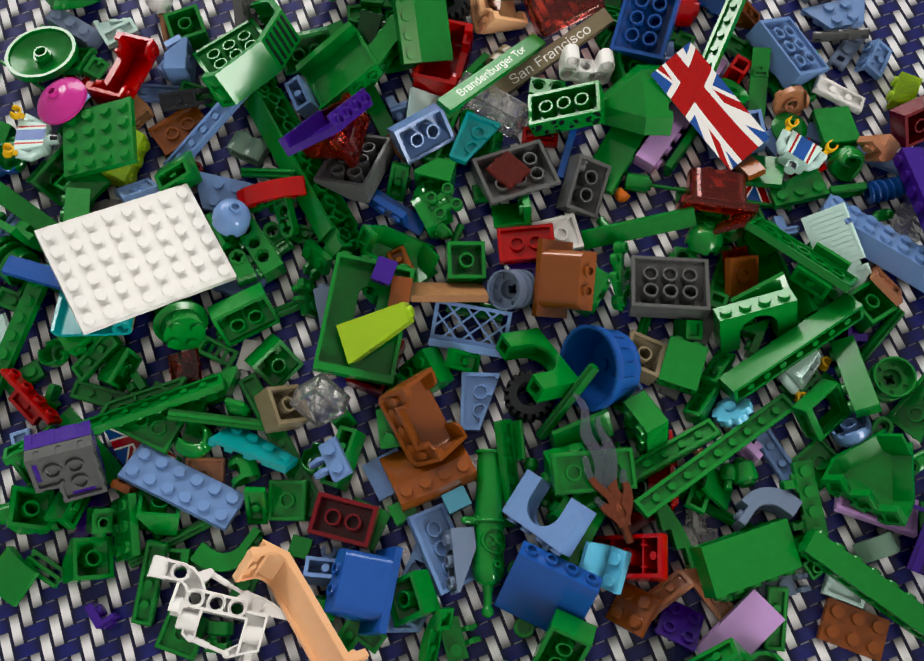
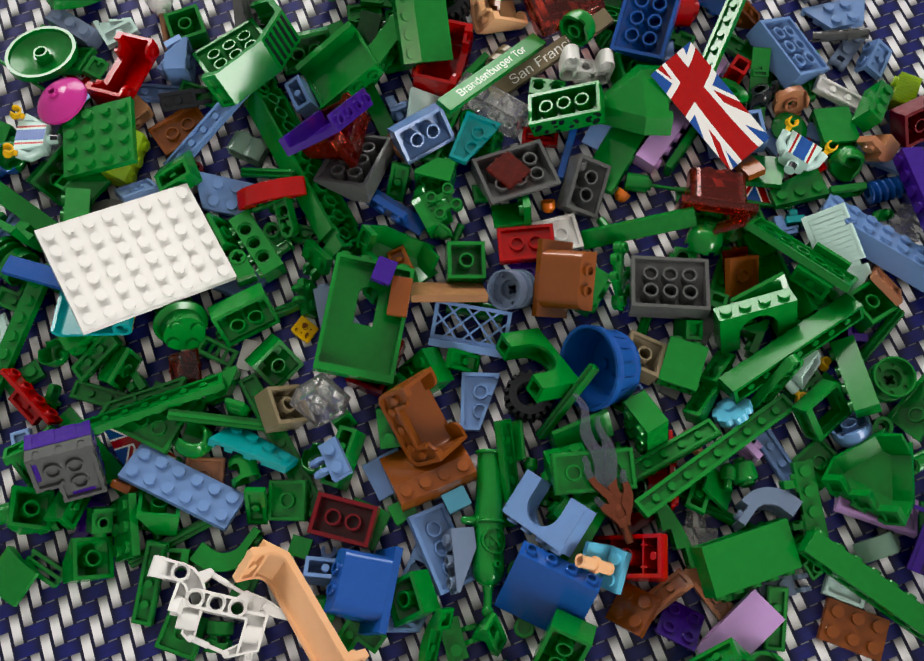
dark purple bracket [84,602,121,630] -> none
medium blue cylinder [211,198,251,237] -> none
lime slope [336,302,415,364] -> none
none -> yellow slope [291,316,319,344]
none -> green slope [472,612,508,657]
none -> orange hinge [541,199,556,213]
none -> green cylinder [559,9,596,47]
none -> light nougat pin [575,554,615,576]
none -> medium blue slope [581,124,611,151]
none -> black piece [747,80,779,111]
none -> green beam [749,354,804,416]
none -> teal tile [784,209,805,230]
none -> green brick [851,80,894,133]

